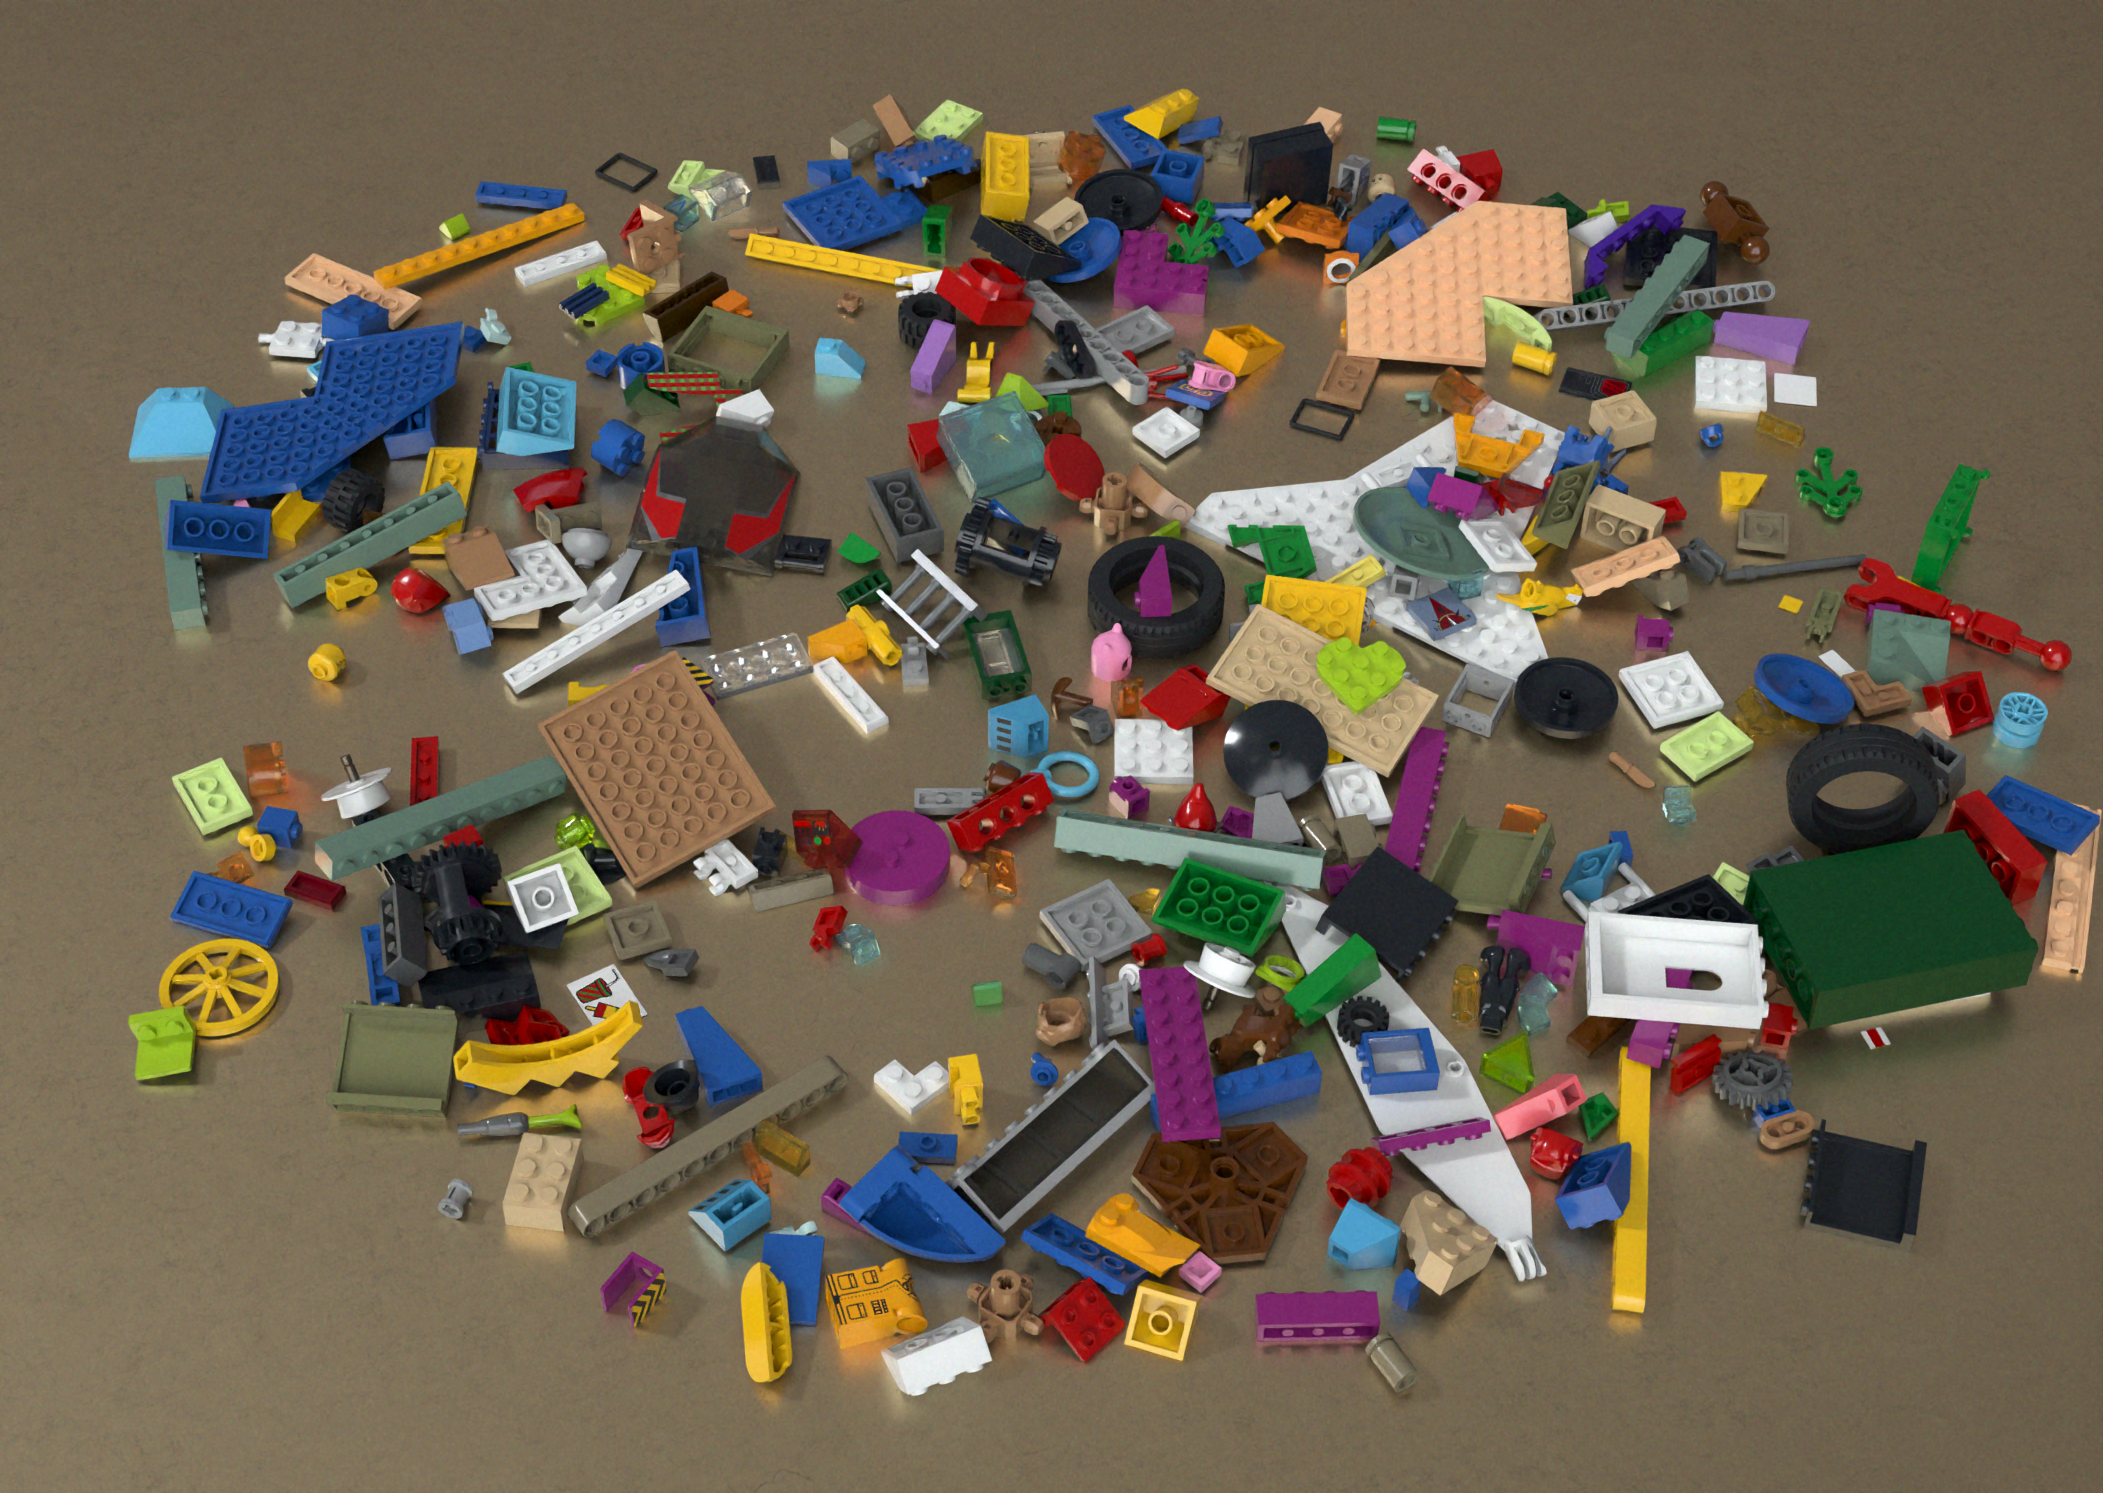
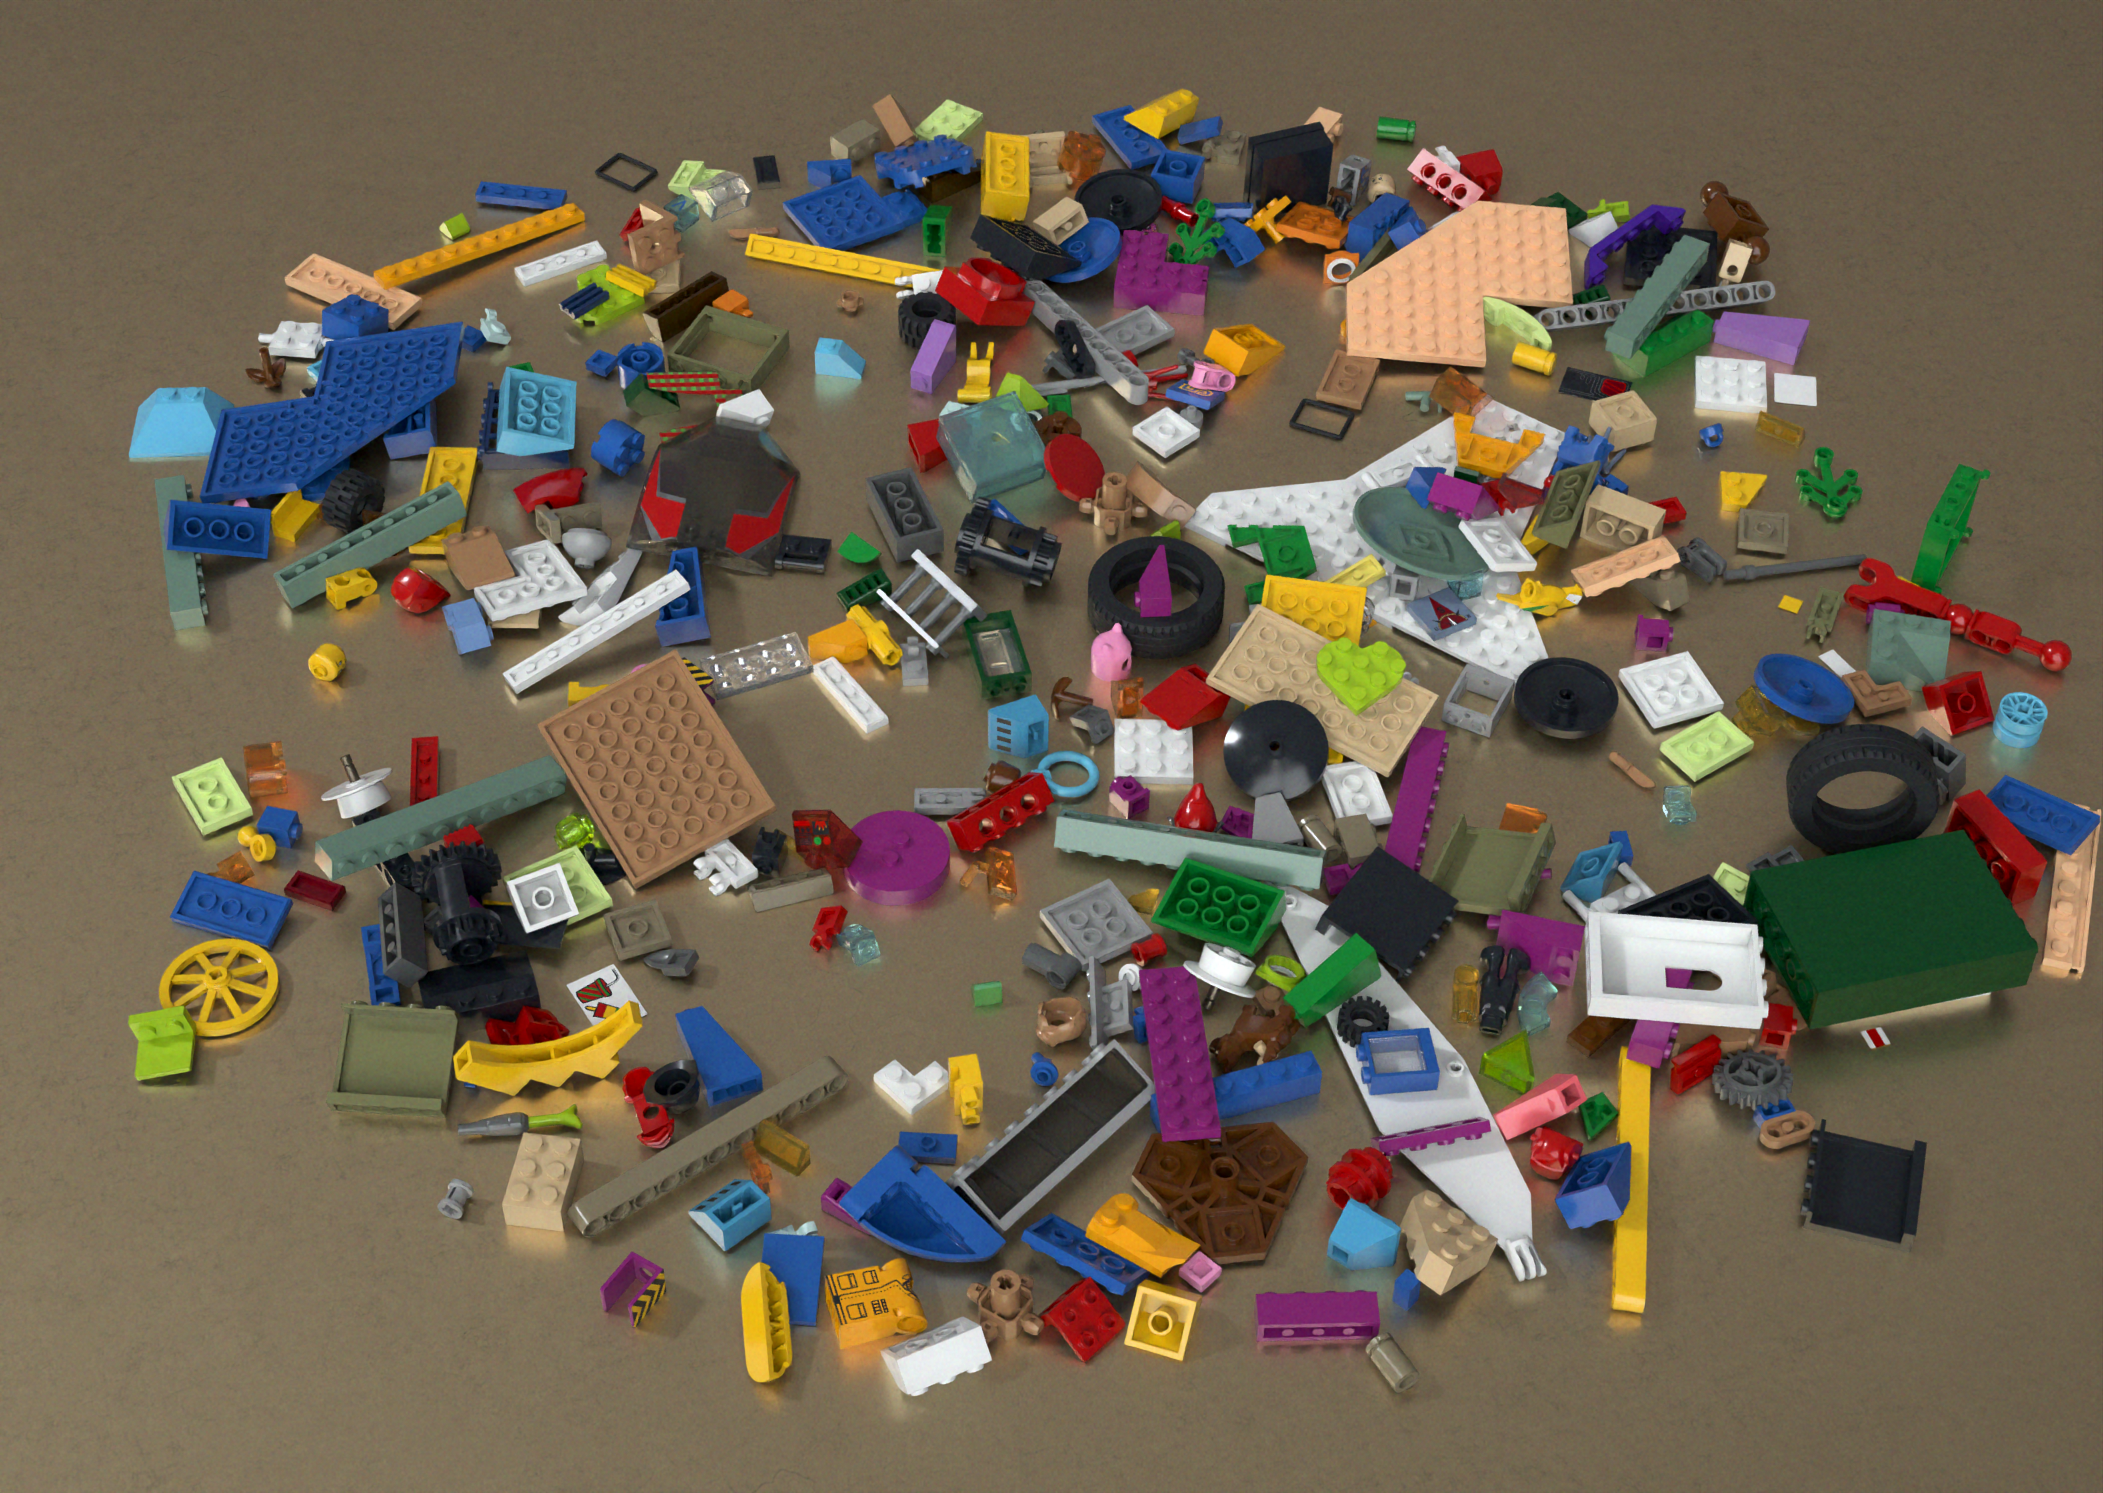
none -> reddish brown plant [245,347,286,387]
none -> tan torso [1717,238,1753,287]

